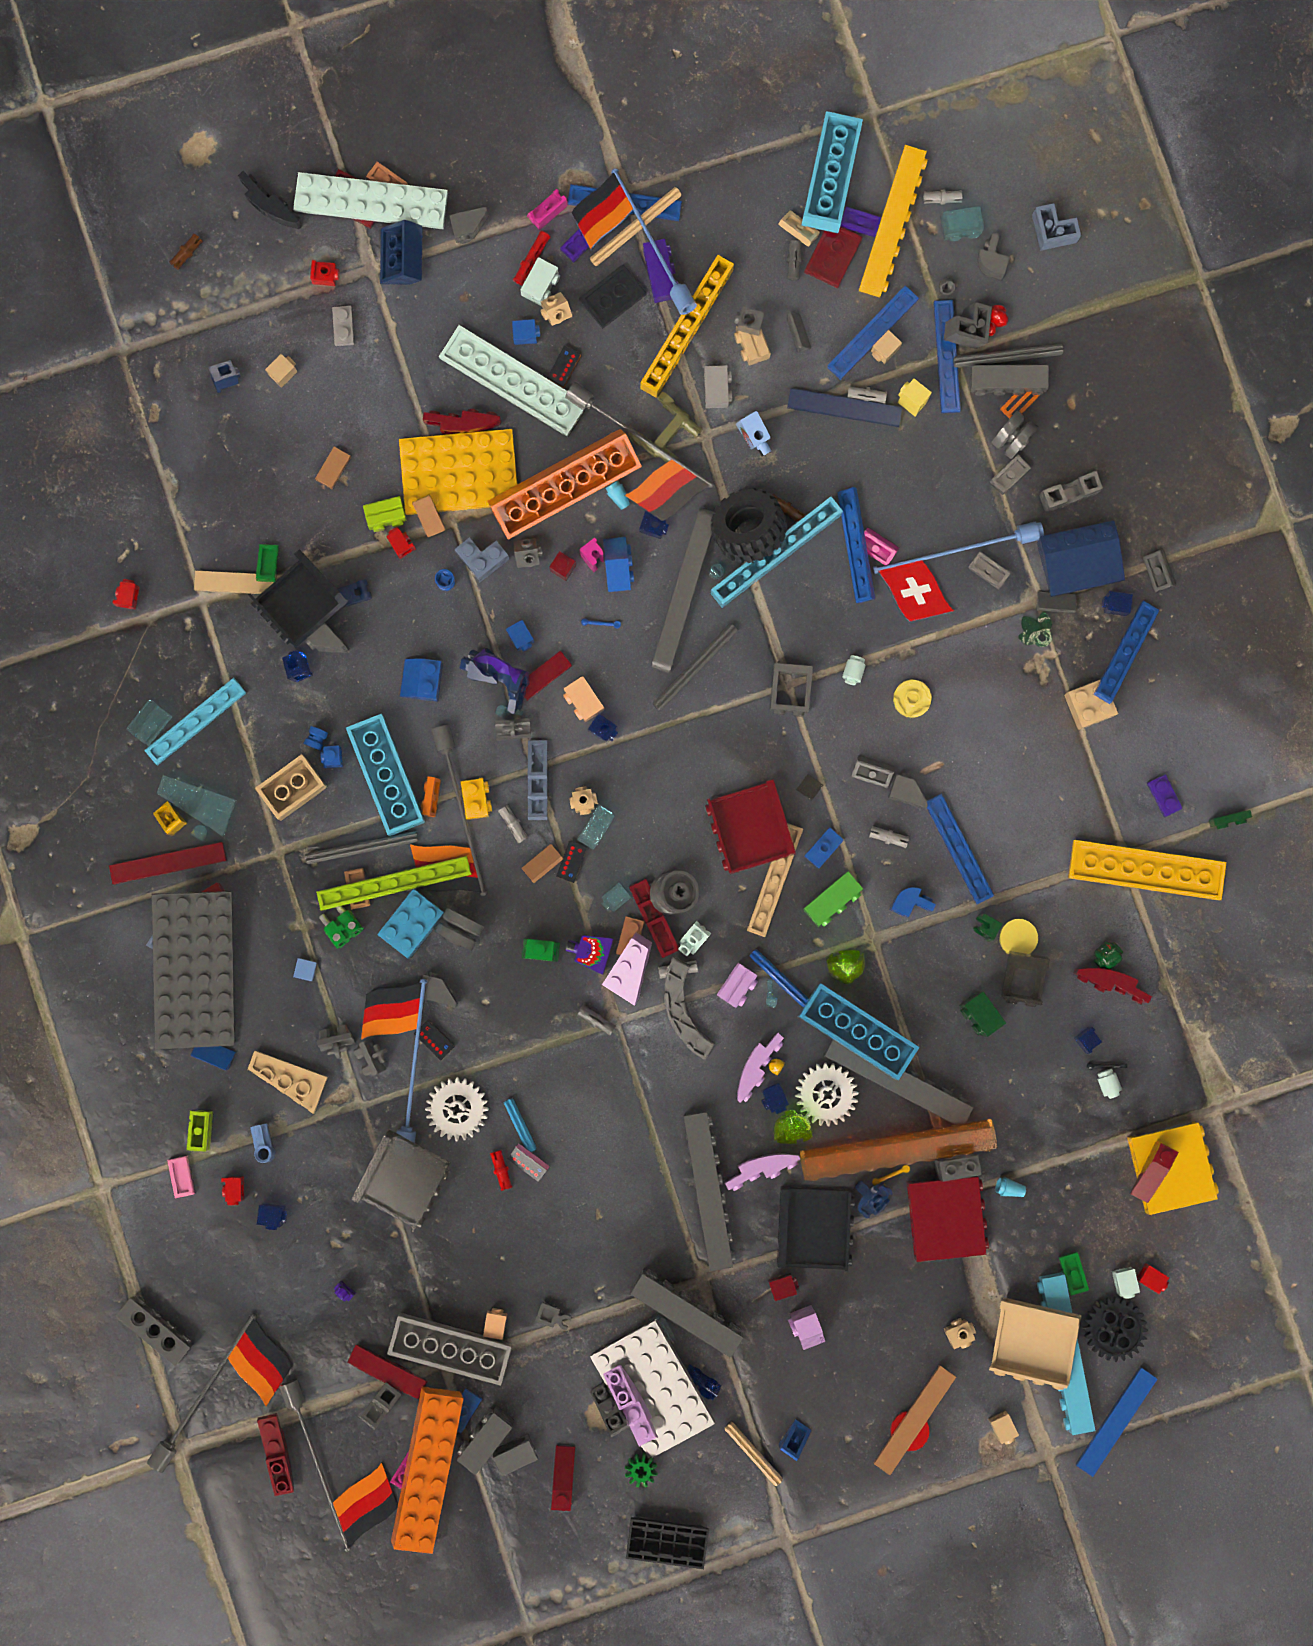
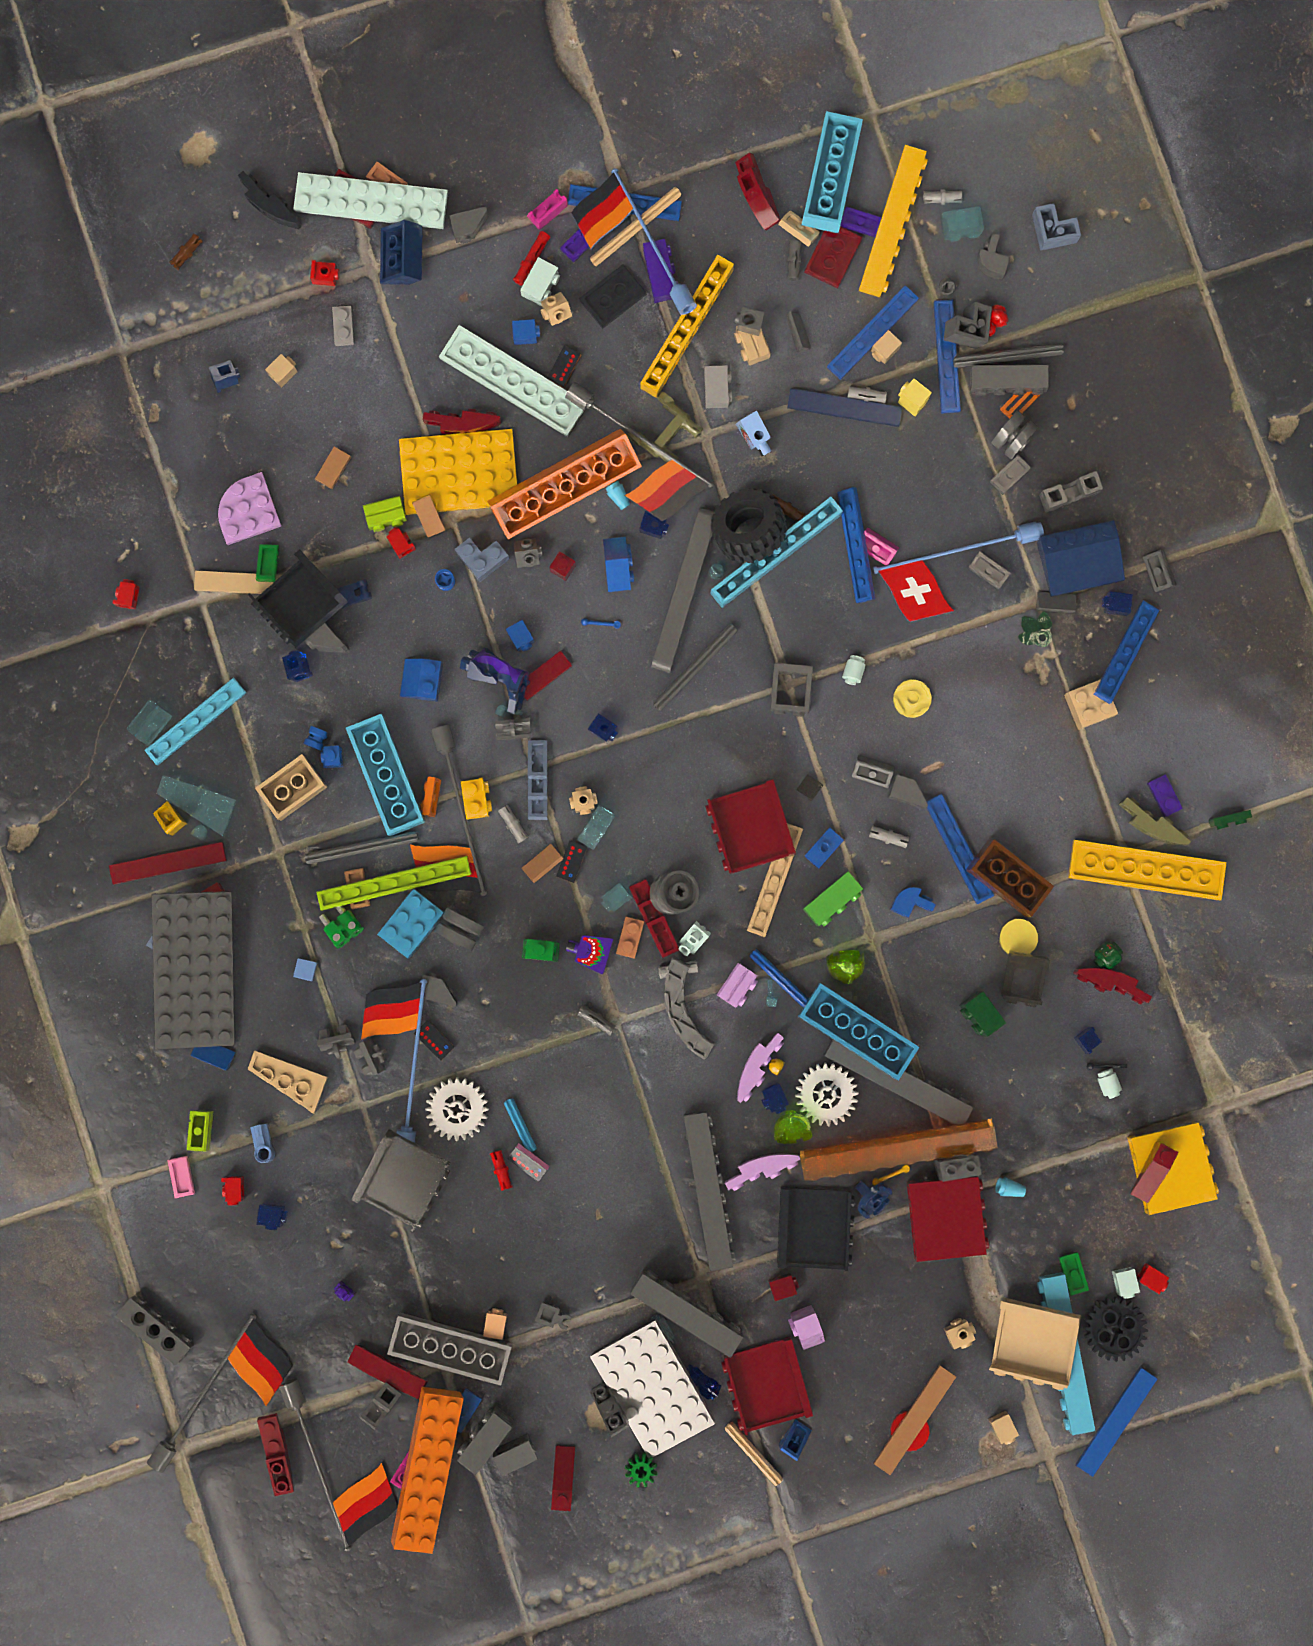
light nougat brick [563,676,604,722] -> none
dark pink hinge [580,538,604,573] -> none
wedge [602,932,652,1006] -> none
lavender slope [603,1365,658,1446] -> none
black piece [626,1517,709,1570] -> none
dark green hinge [973,913,1002,942] -> none
none -> lavender plate [218,472,281,545]
none -> dark red panel [721,1336,813,1435]
none -> dark red slope [735,152,781,230]
none -> reddish brown brick [966,839,1054,917]
none -> olive slope [1119,797,1191,845]

